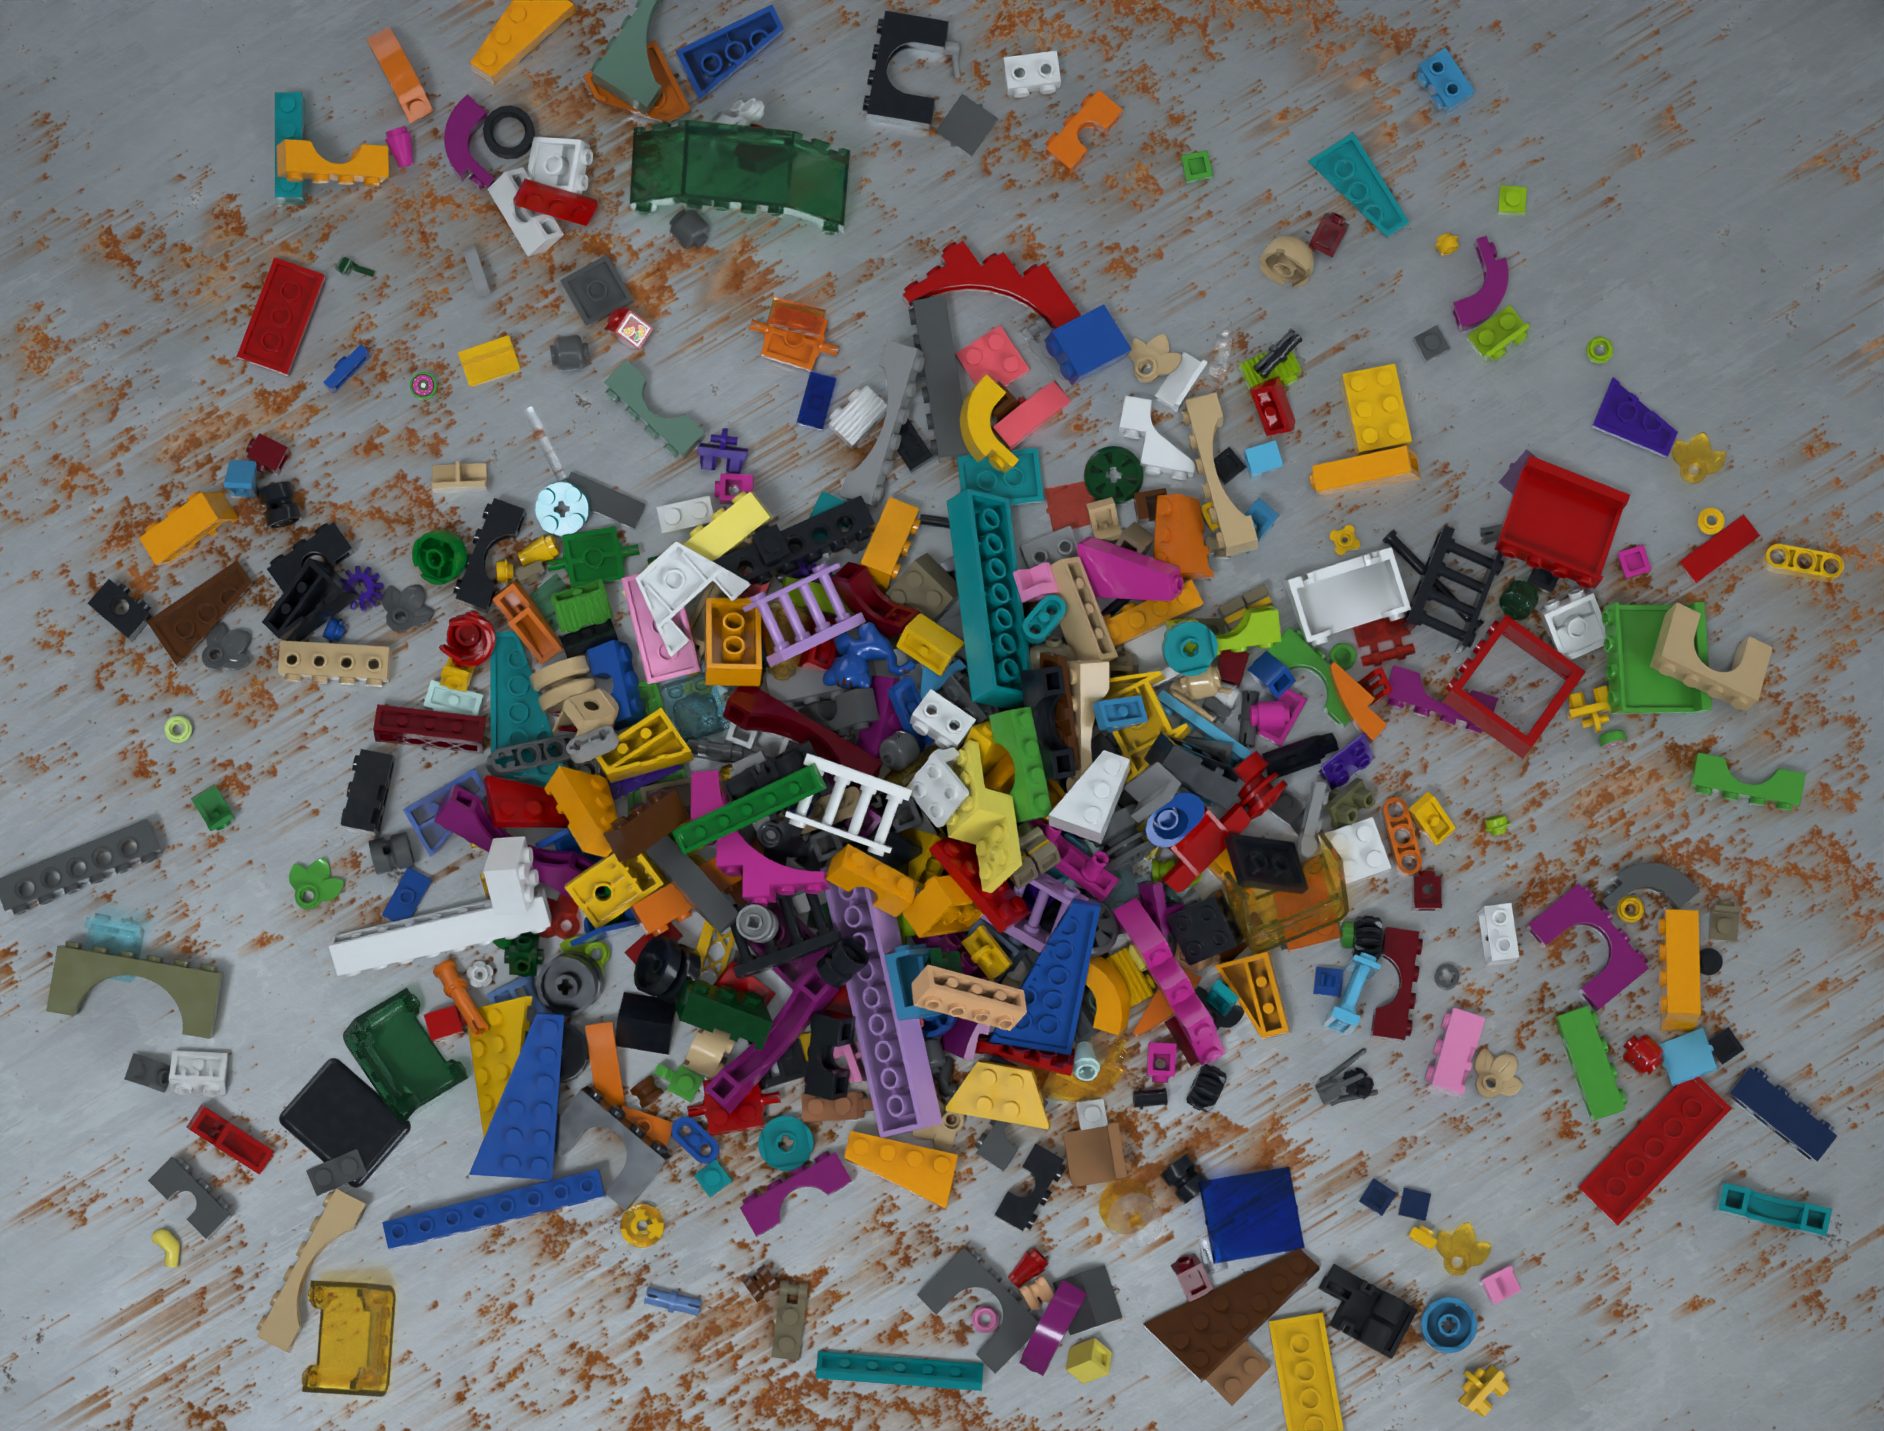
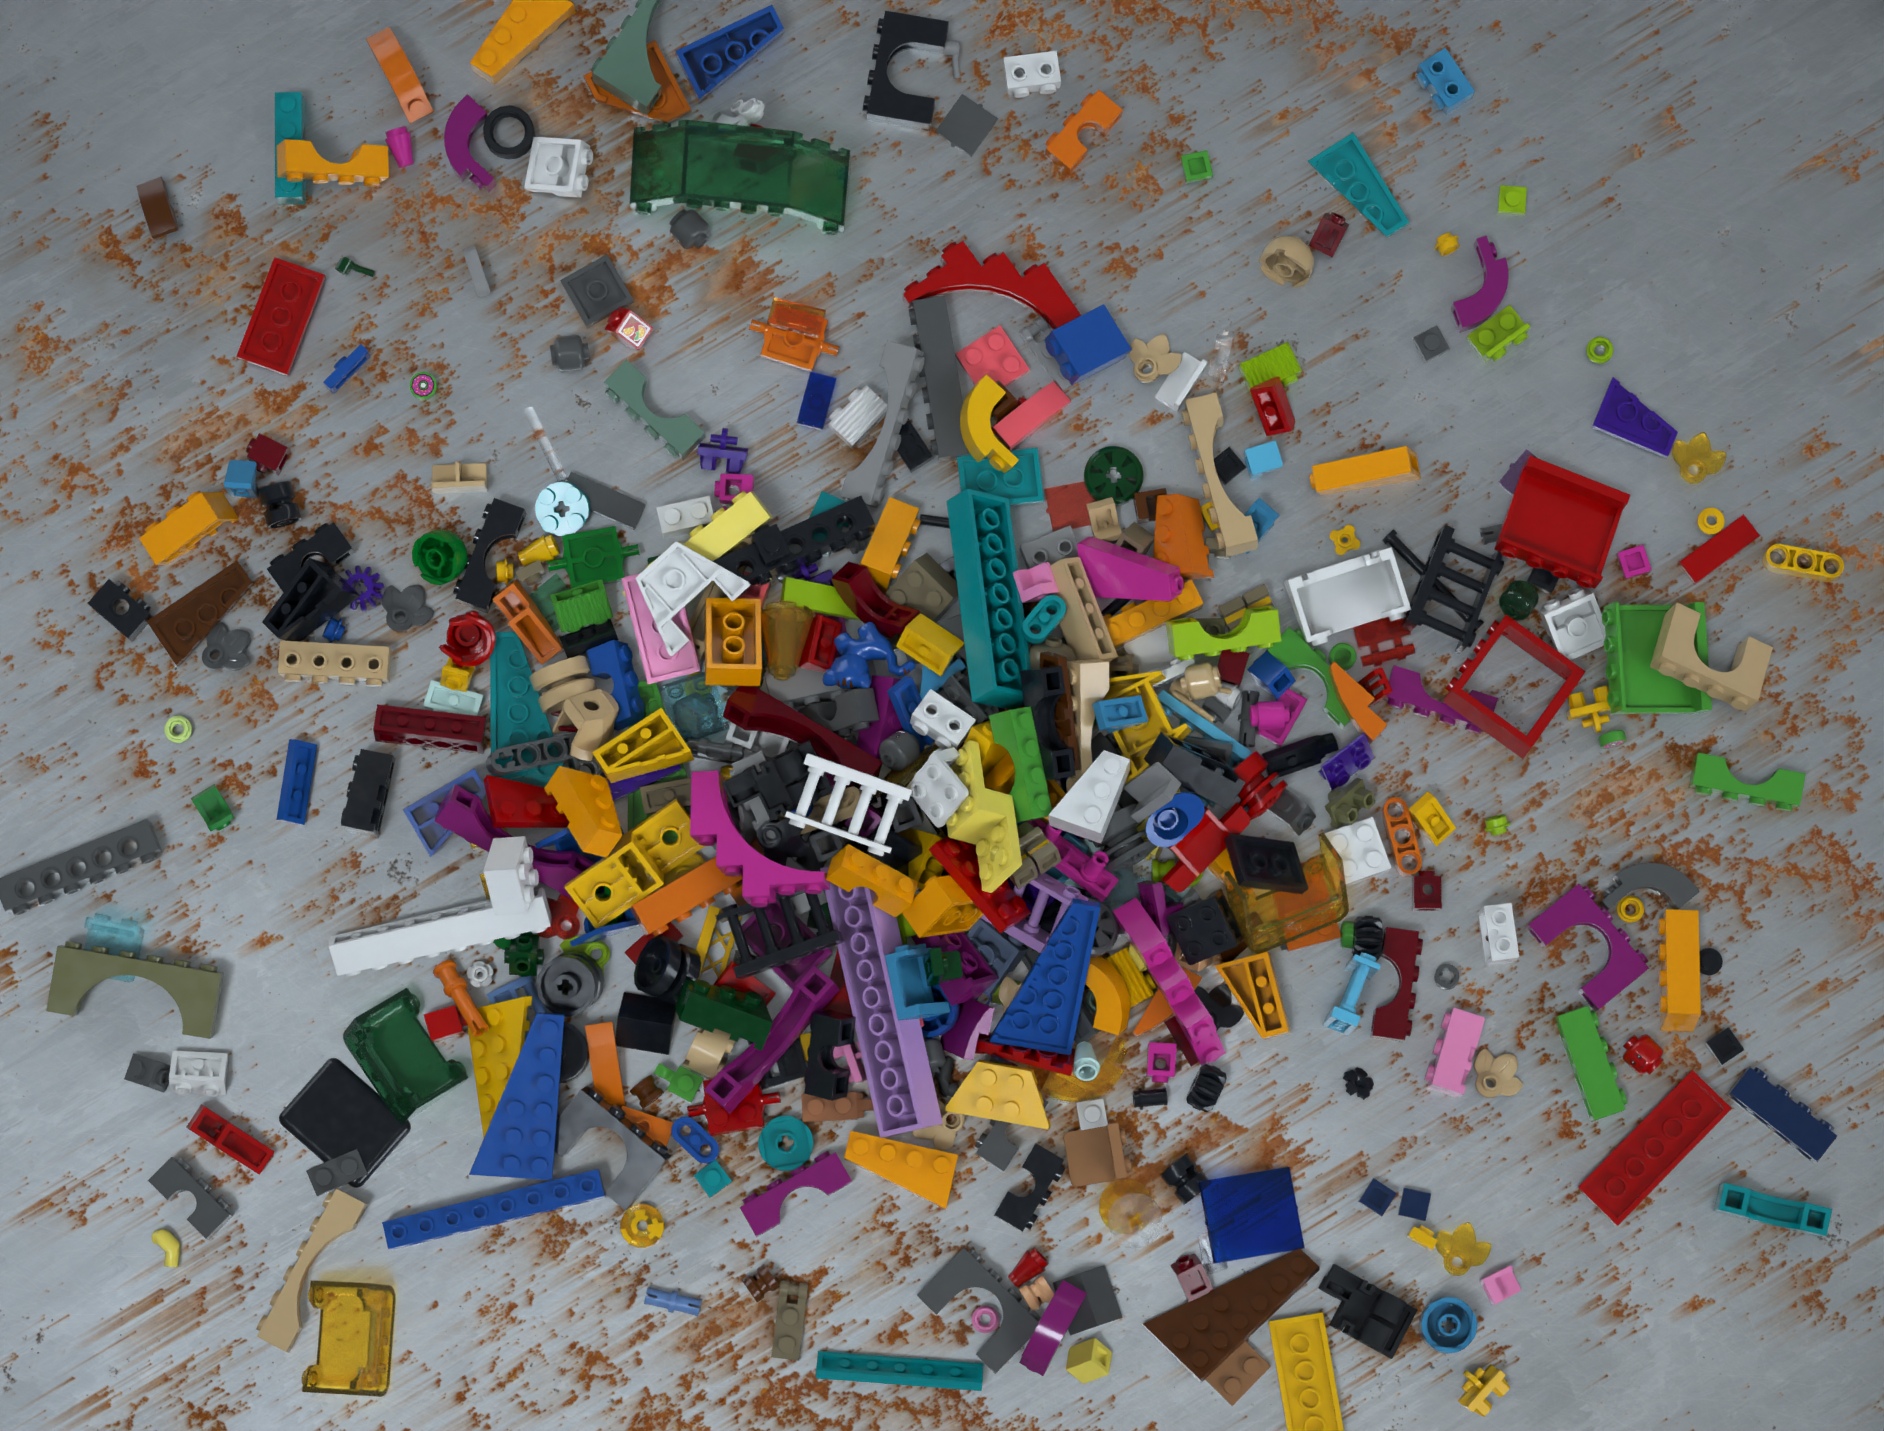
bright green plate [289,858,344,910] -> none
dark grey wheel [369,832,415,875] -> none
blue plate [382,868,433,922] -> none
yellow panel [458,335,520,387] -> none
white arch [488,167,564,257] -> none
red plate [513,179,598,226] -> none
light grey beam [566,726,619,763] -> none
reddish brown brick [604,789,690,862] -> none
dark grey slope [645,835,739,934] -> none
green tile [672,763,827,855] -> none
light grey wheel [736,904,779,943] -> none
lavender fence [742,562,866,667] -> none
black wheel [817,937,869,988] -> none
light nougat brick [911,965,1027,1031] -> none
yellow hips [961,925,1013,981] -> none
white arch [1119,396,1195,480] -> none
teal plate [1162,620,1218,676] -> none
teal plate [1205,979,1239,1016] -> none
black pin [1253,328,1303,379] -> none
light grey hinge [1296,781,1329,858] -> none
blue tile [1313,967,1344,998] -> none
dark grey plant [1315,1048,1378,1106] -> none
yellow brick [1340,363,1412,456] -> none
medium azure piece [1658,1028,1718,1086] -> none
dark tan bracket [1708,901,1741,942] -> none
none -> reddish brown slope [136,177,178,239]
none -> blue plate [276,739,317,825]

